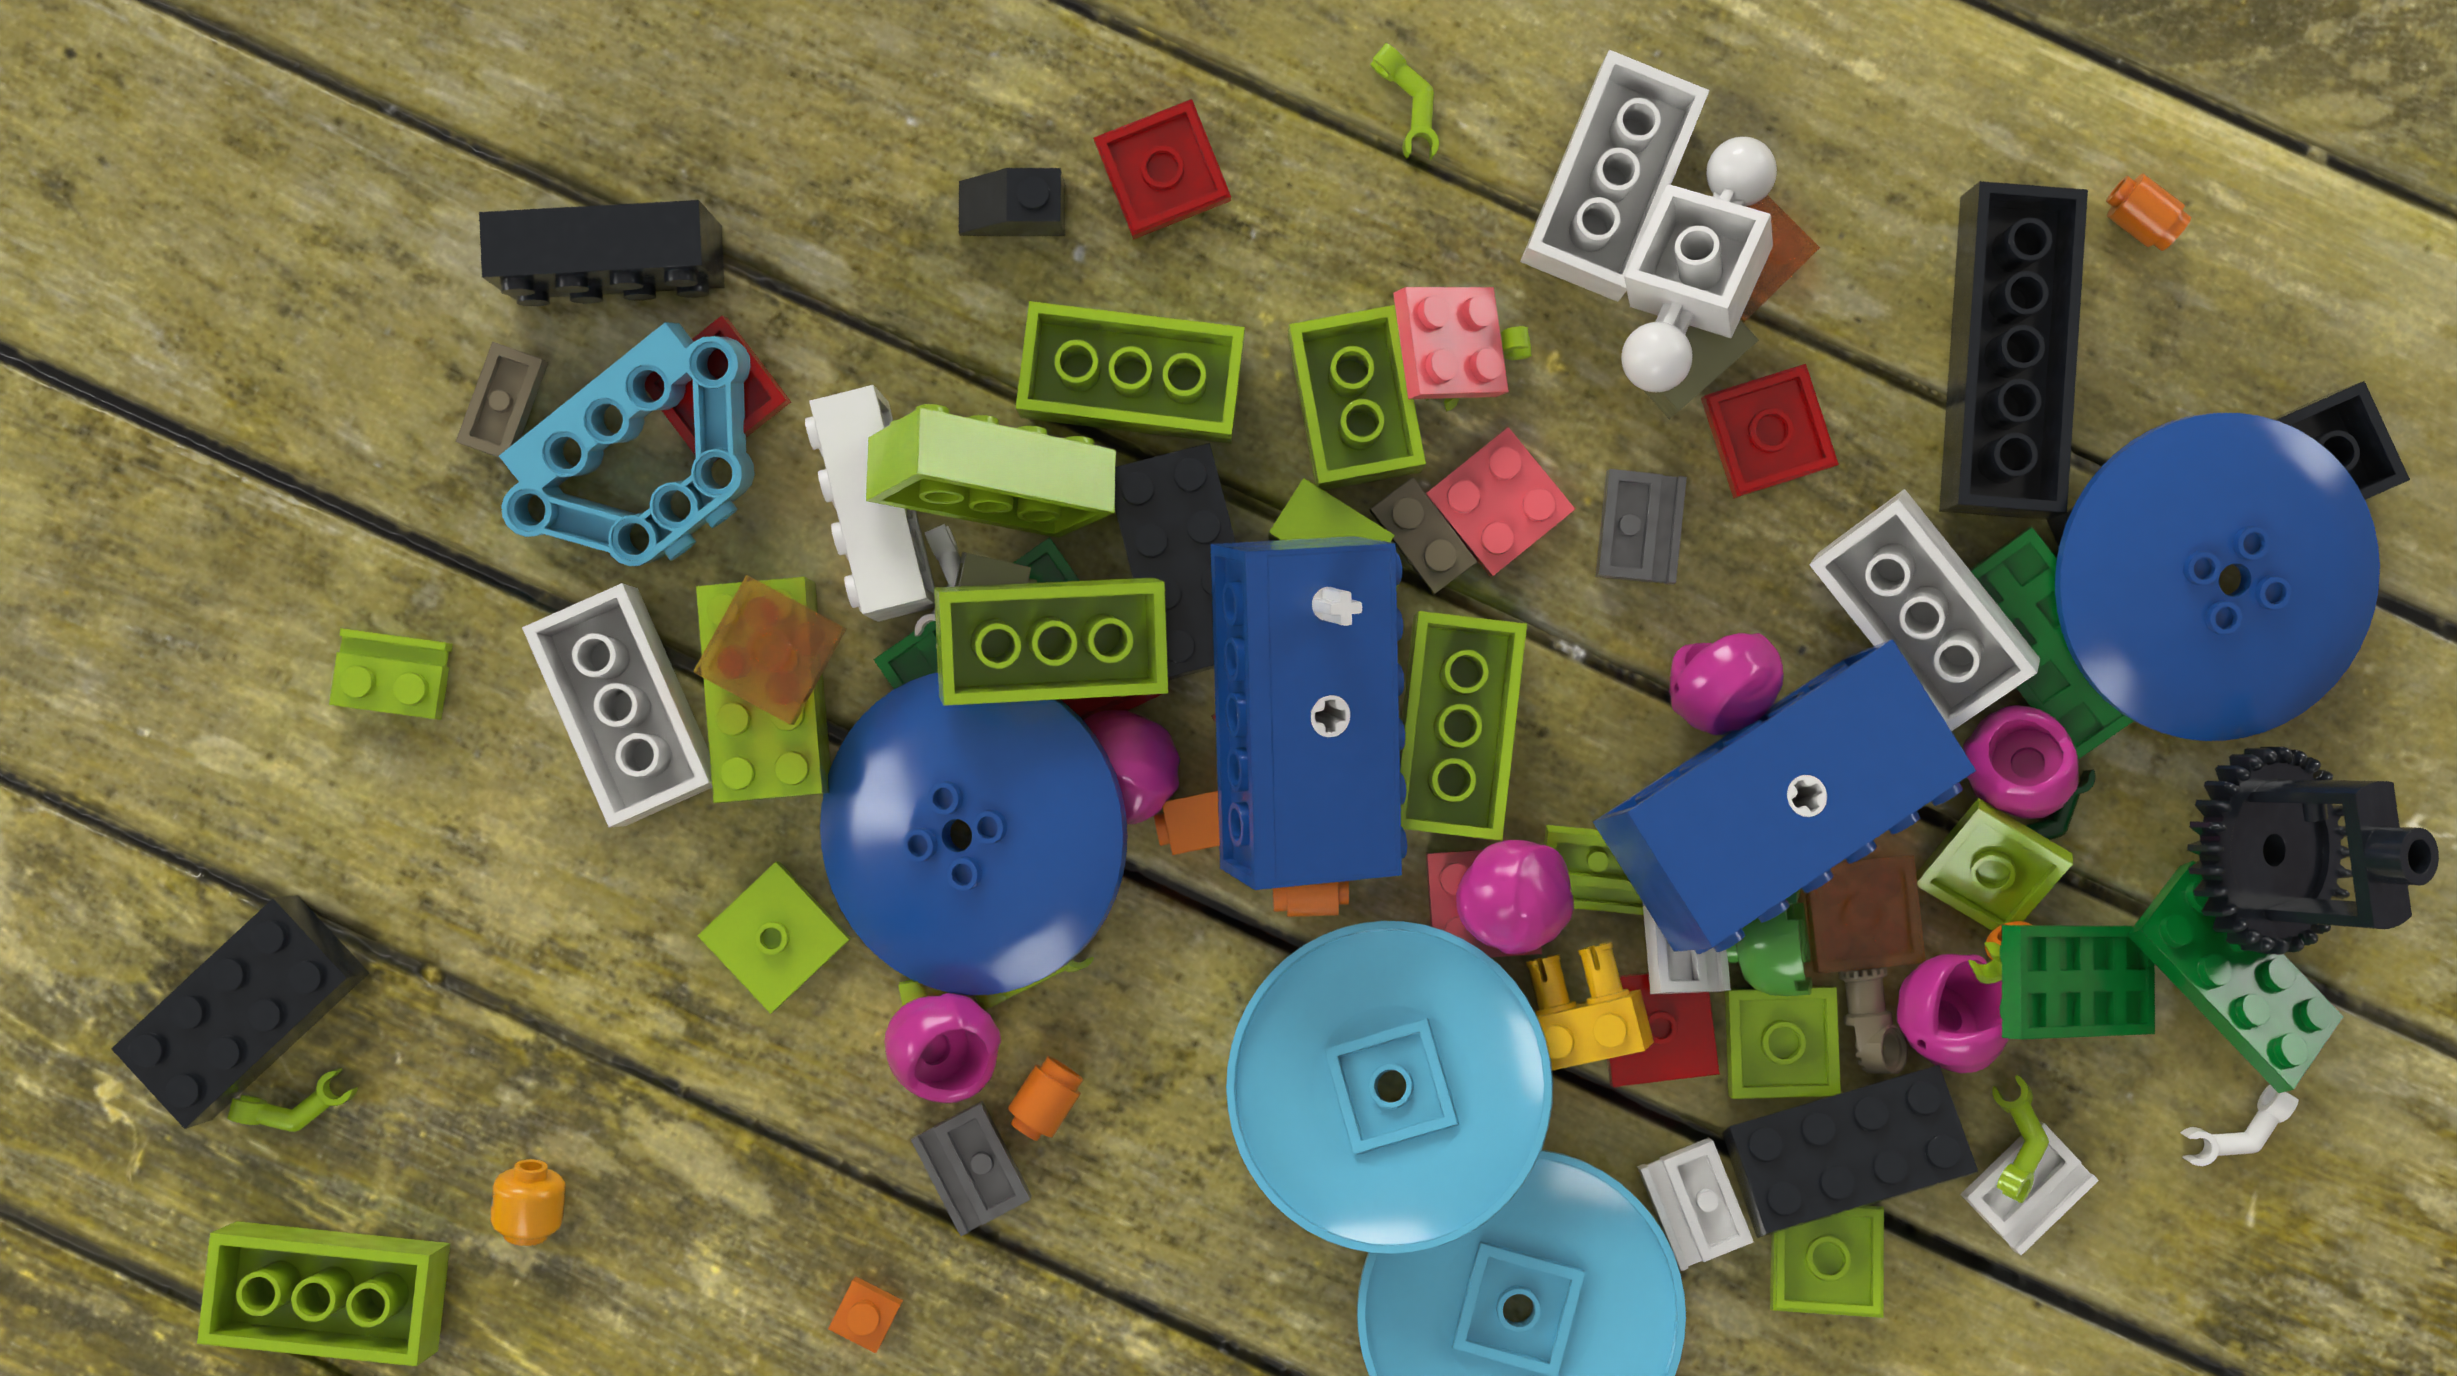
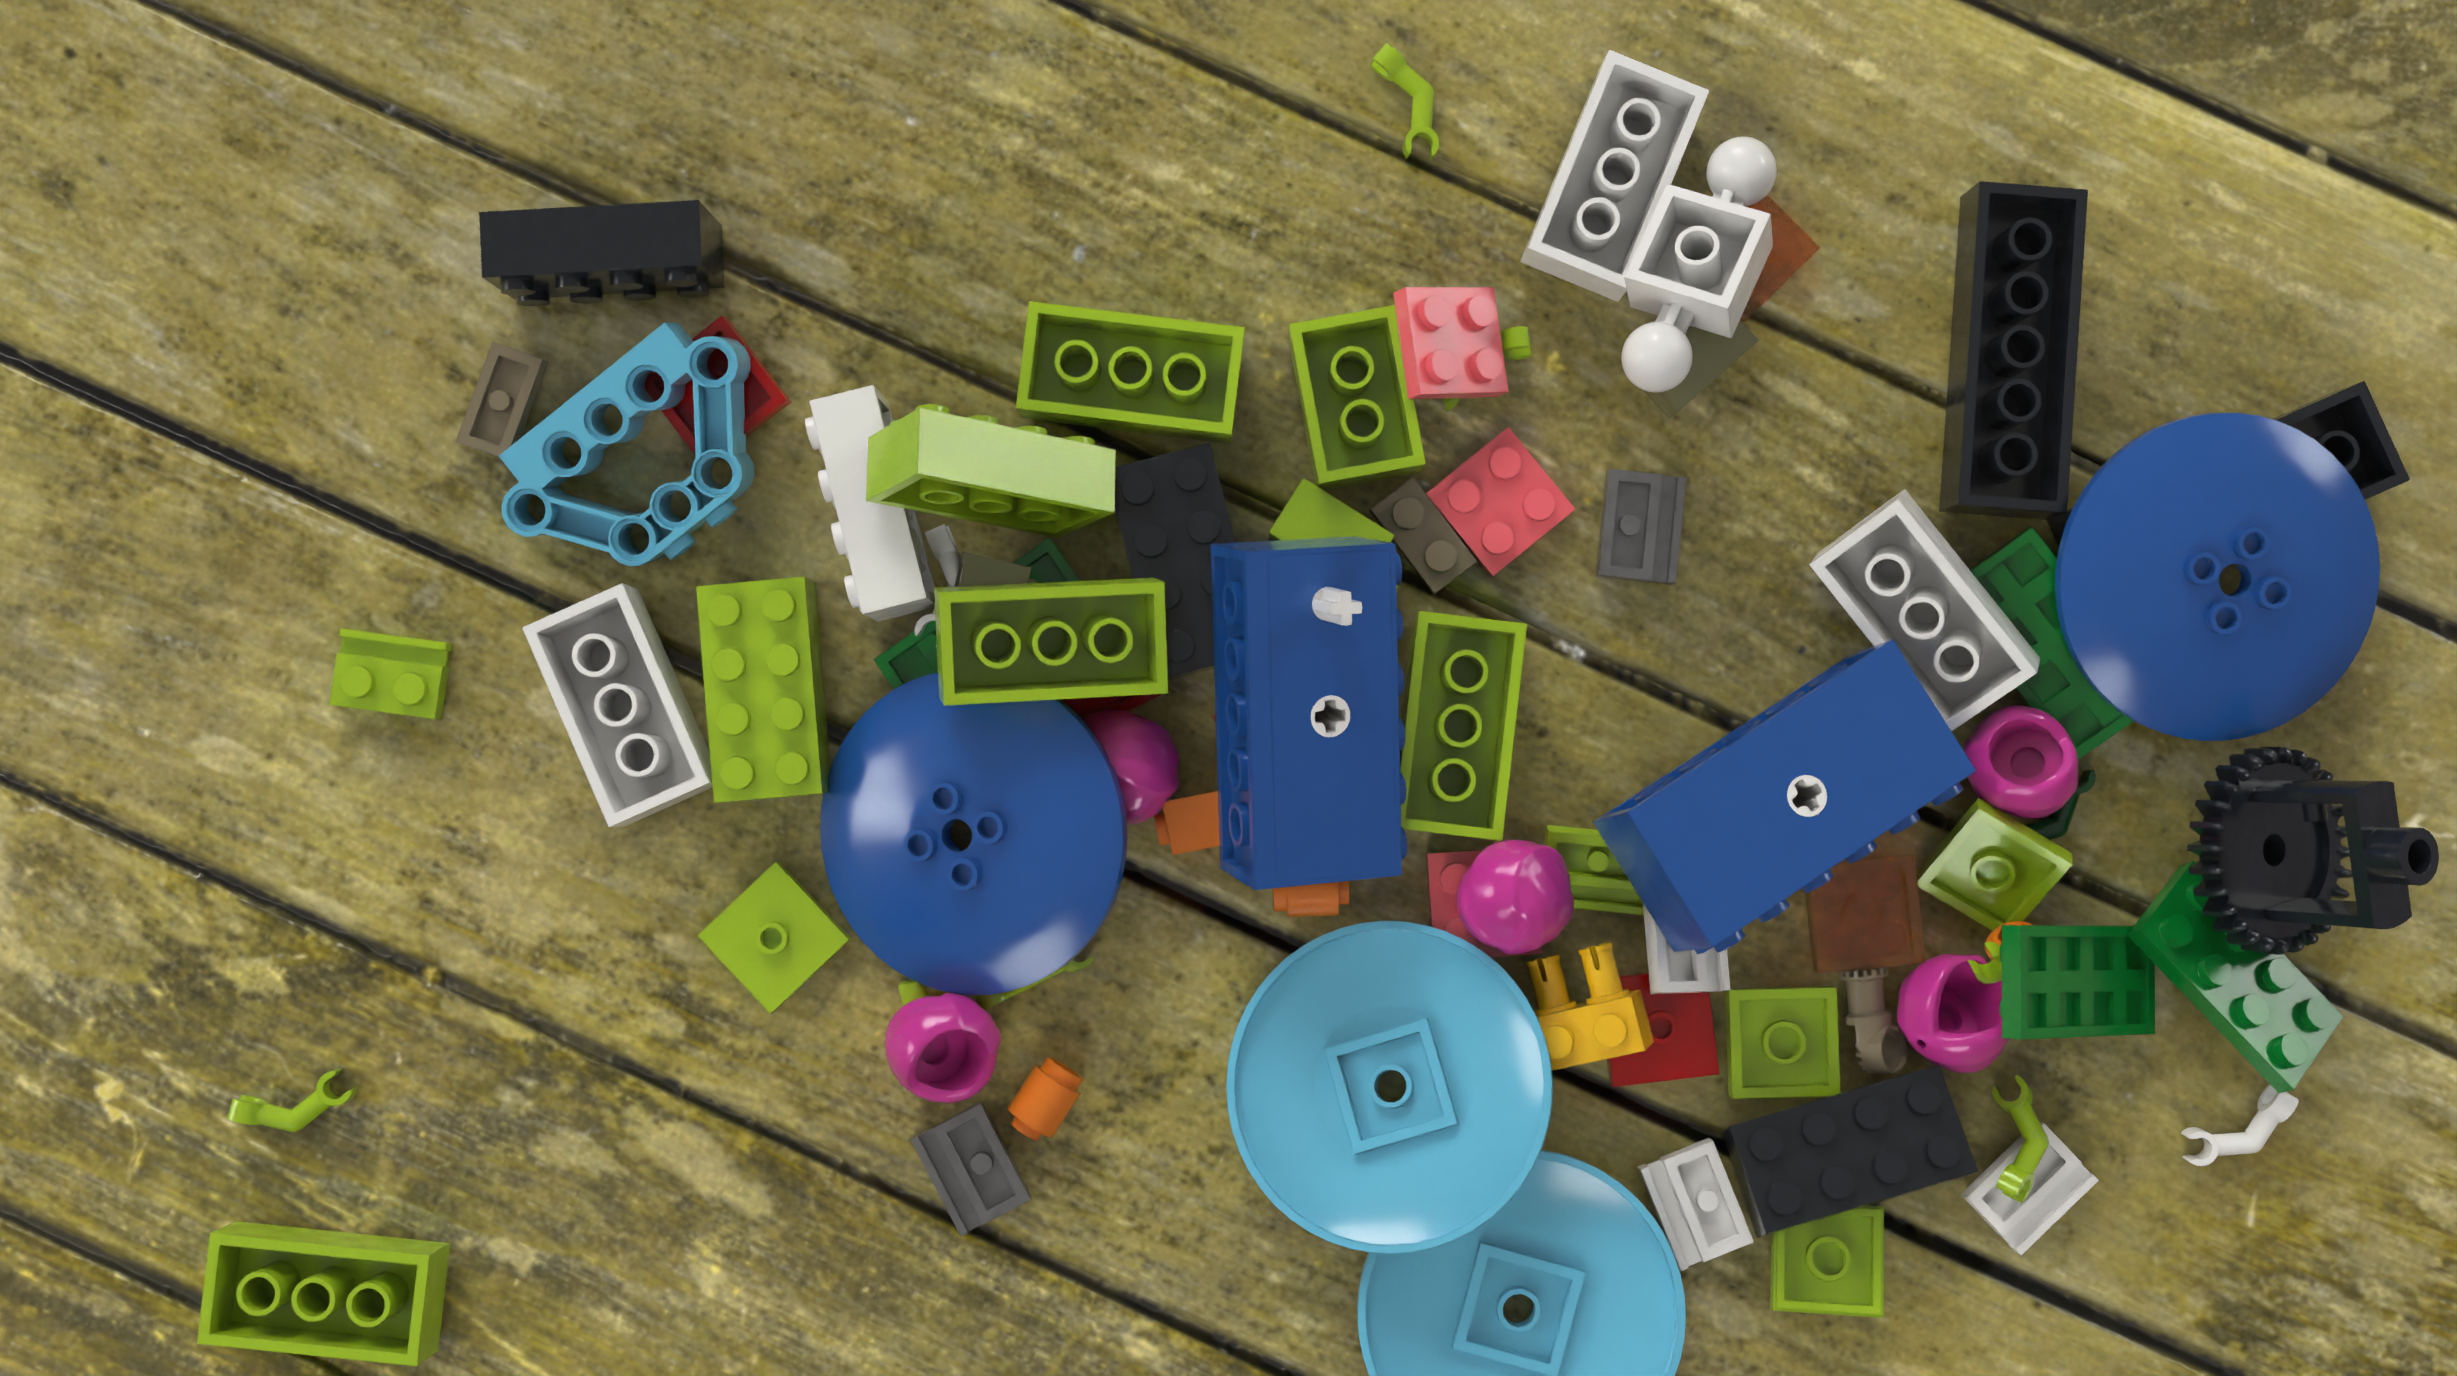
black brick [111,895,369,1129] -> none
light orange head [490,1159,566,1246] -> none
clear orange plate [693,575,847,725] -> none
orange plate [828,1276,903,1353] -> none
black slope [959,168,1065,236] -> none
red plate [1093,99,1231,240] -> none
dark pink piece [1669,633,1784,736] -> none
red plate [1701,364,1839,499] -> none
bright green cylinder [1726,890,1812,996] -> none
orange brick [2106,173,2192,251] -> none

